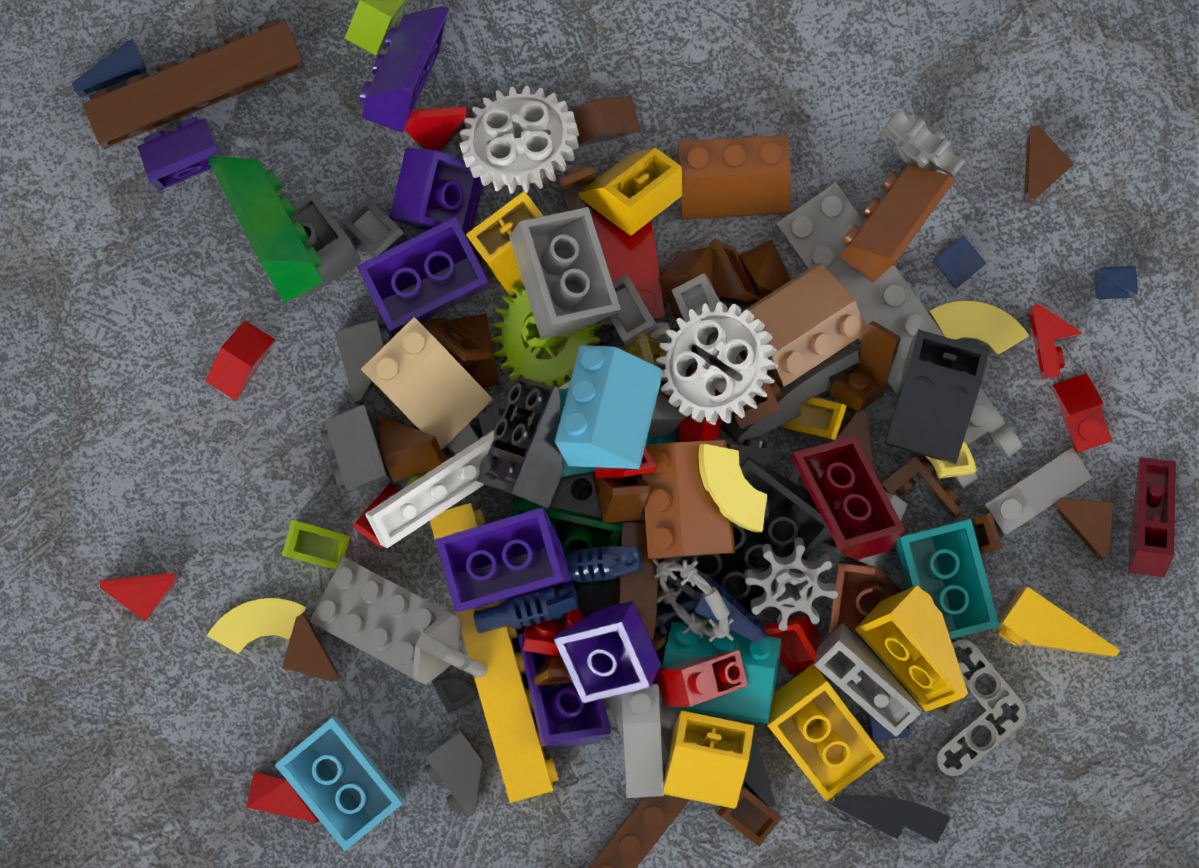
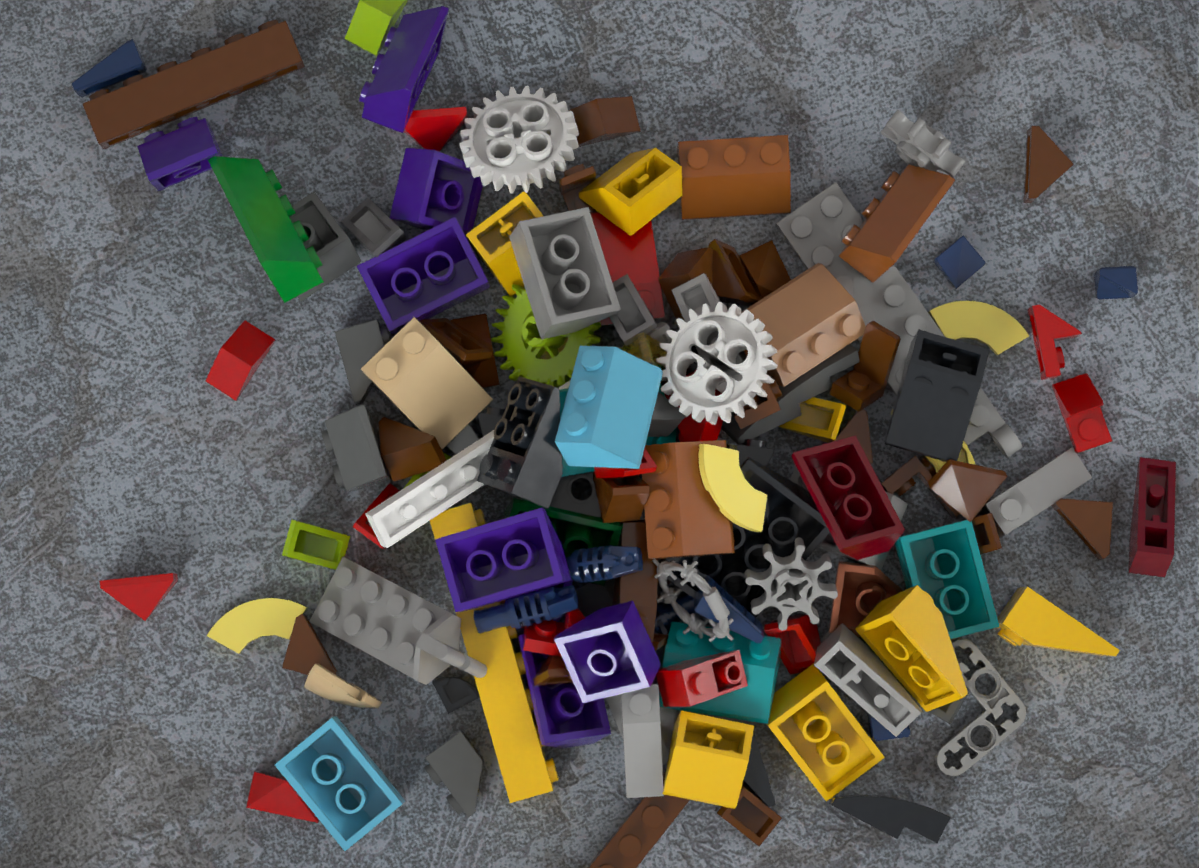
none -> tan brick [304,663,382,708]
none -> reddish brown slope [928,459,1007,522]

